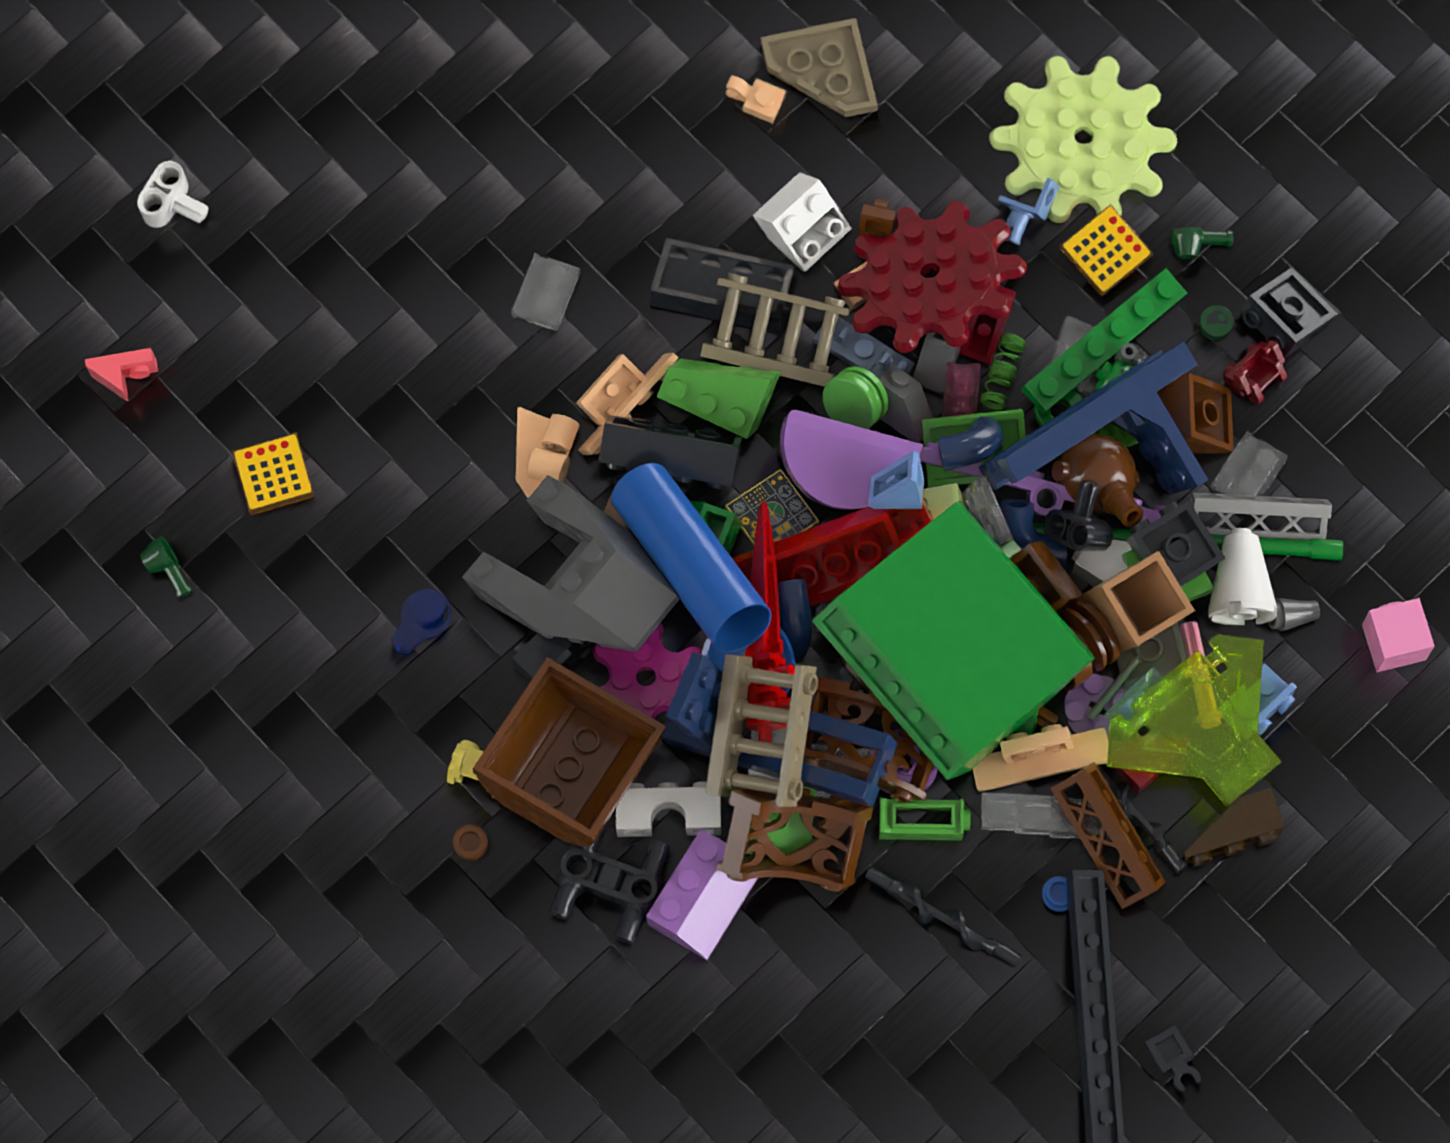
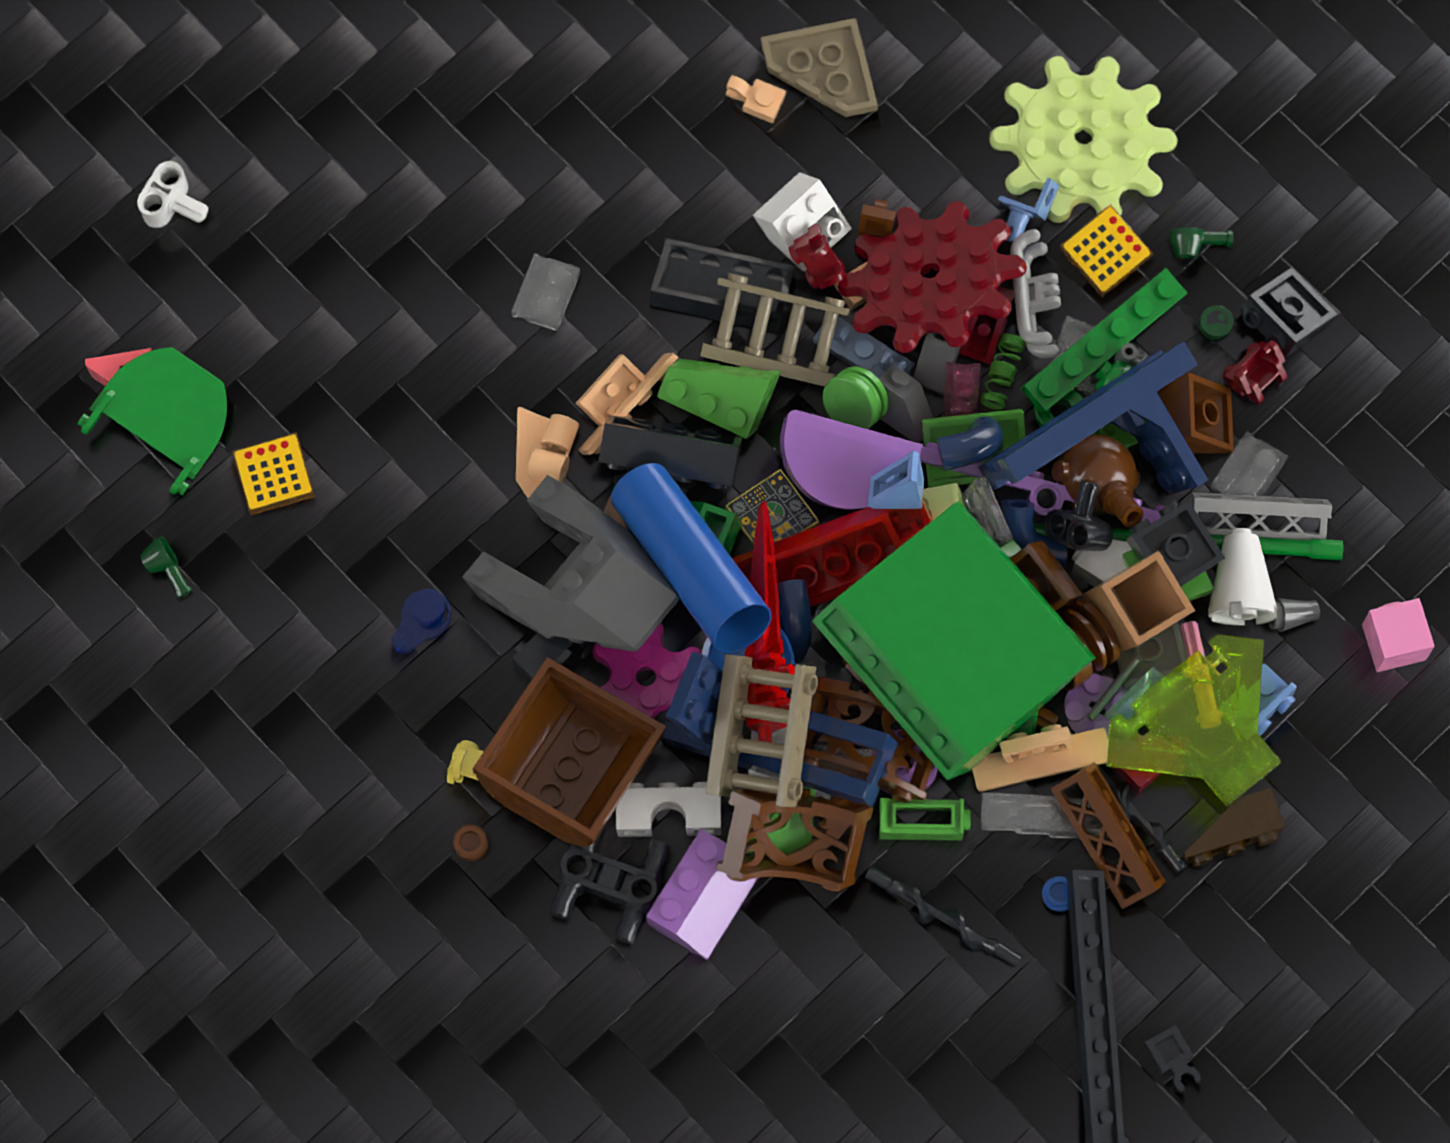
none -> green piece [77,347,227,496]
none -> dark red piece [788,223,846,290]
none -> light grey piece [1010,229,1061,358]

